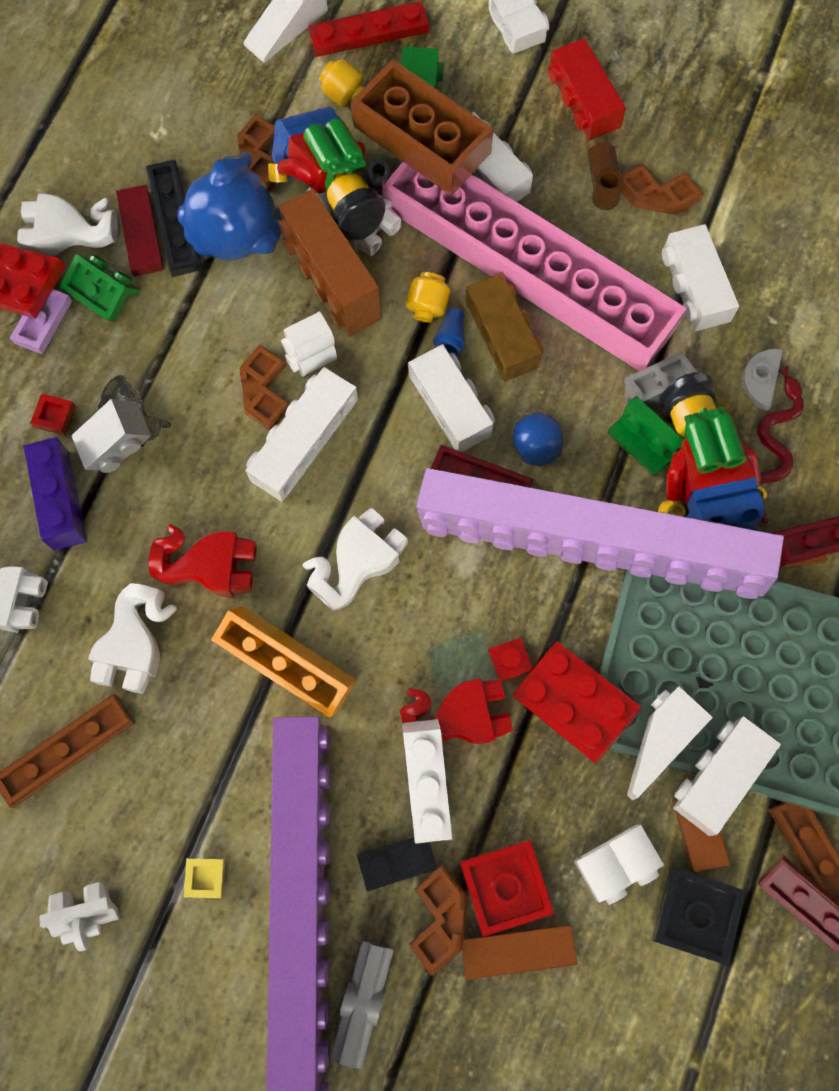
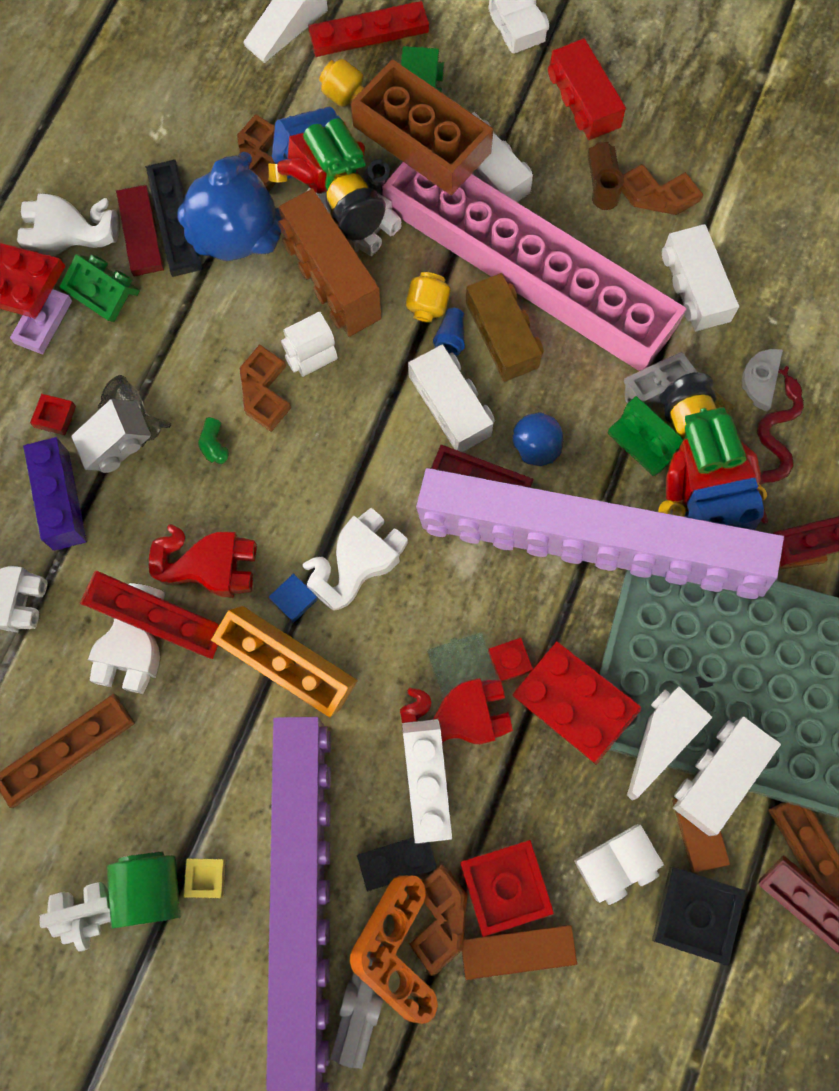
white brick [245,367,358,502] -> none
none -> red tile [79,570,220,659]
none -> green piece [107,852,181,929]
none -> green arm [198,417,229,464]
none -> blue tile [269,573,318,623]
none -> orange beam [350,875,438,1024]

